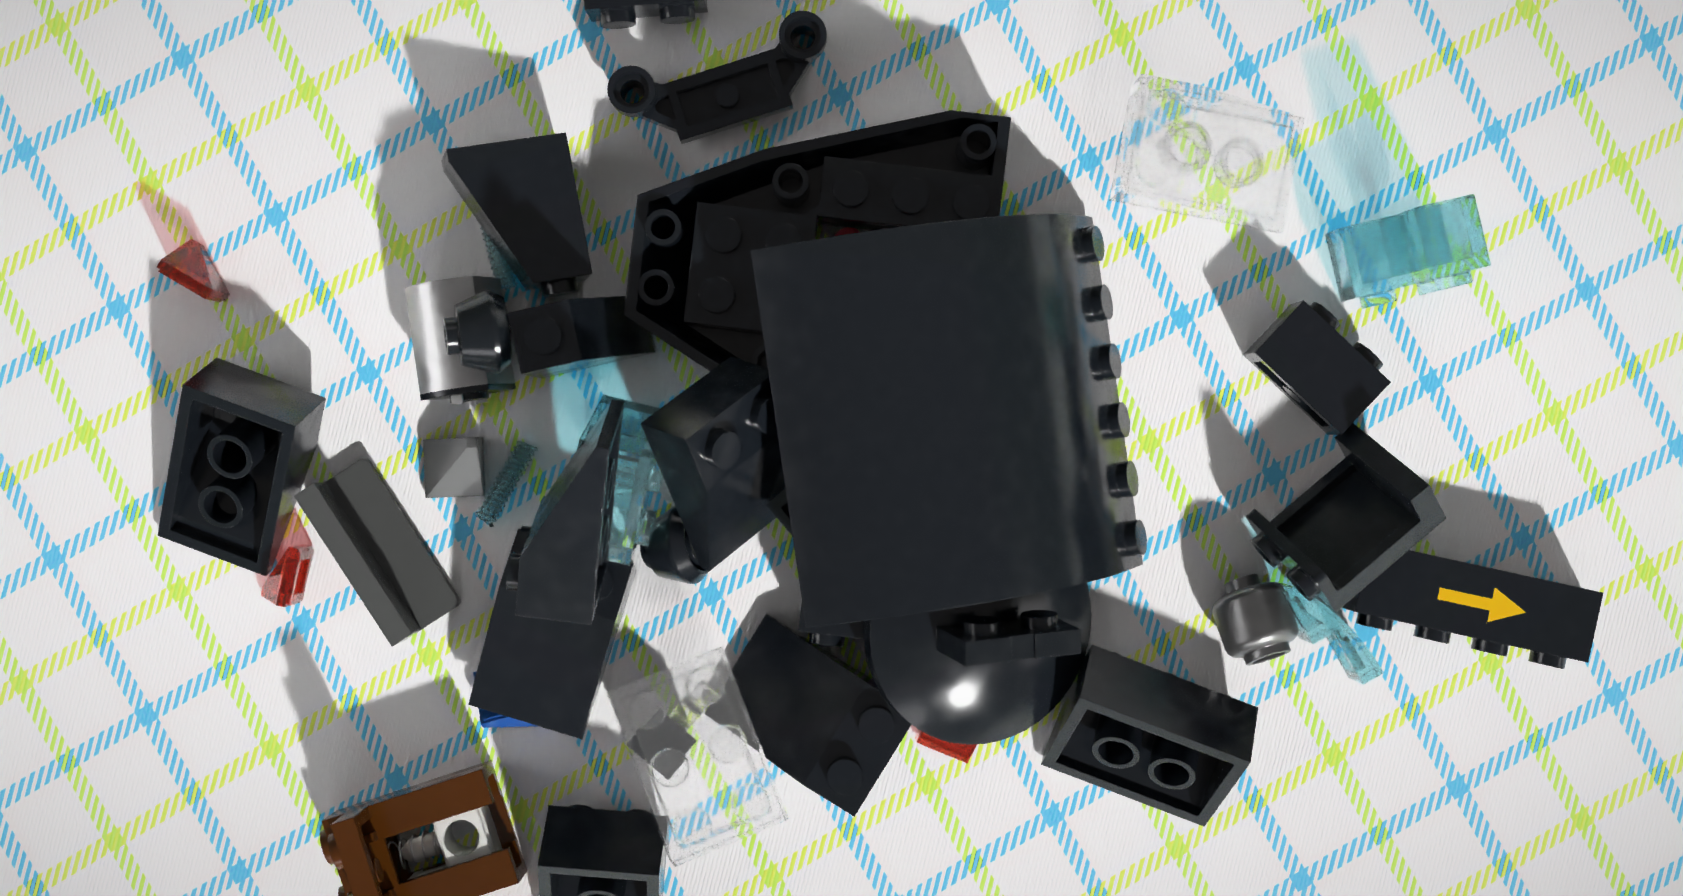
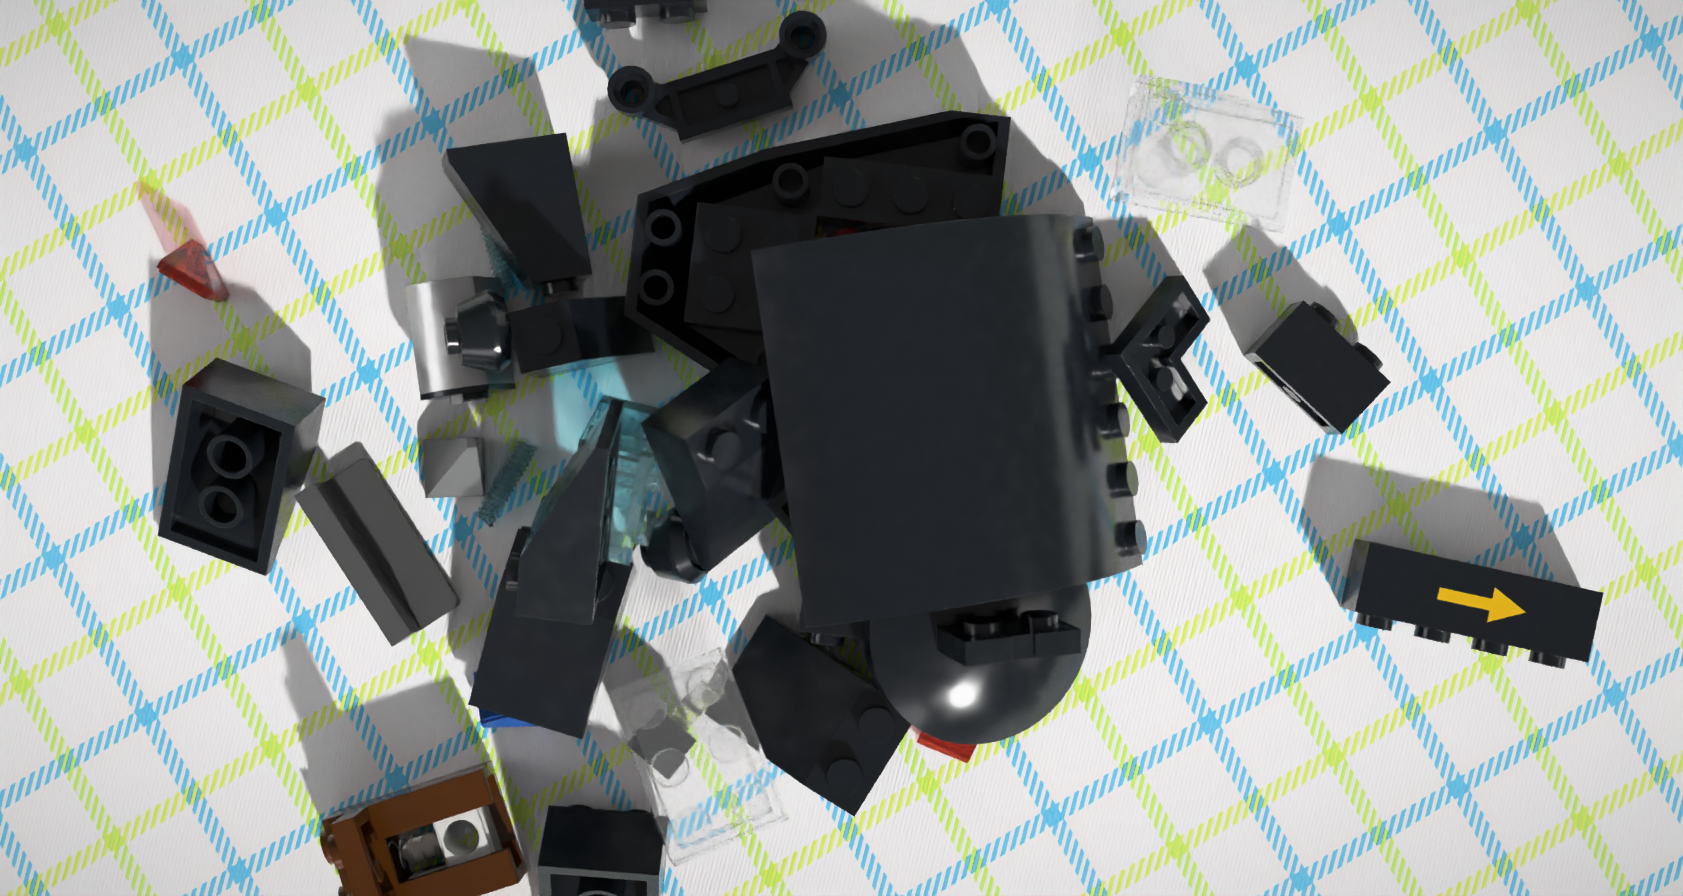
clear red slope [261,544,314,607] -> none
black slope [1041,644,1258,827] -> none
flat silver head [1212,574,1299,666] -> none
black panel [1245,423,1446,613] -> none
clear light blue slope [1279,583,1384,685] -> none
clear light blue brick [1325,194,1491,309] -> none
none -> black plate [1104,275,1211,443]

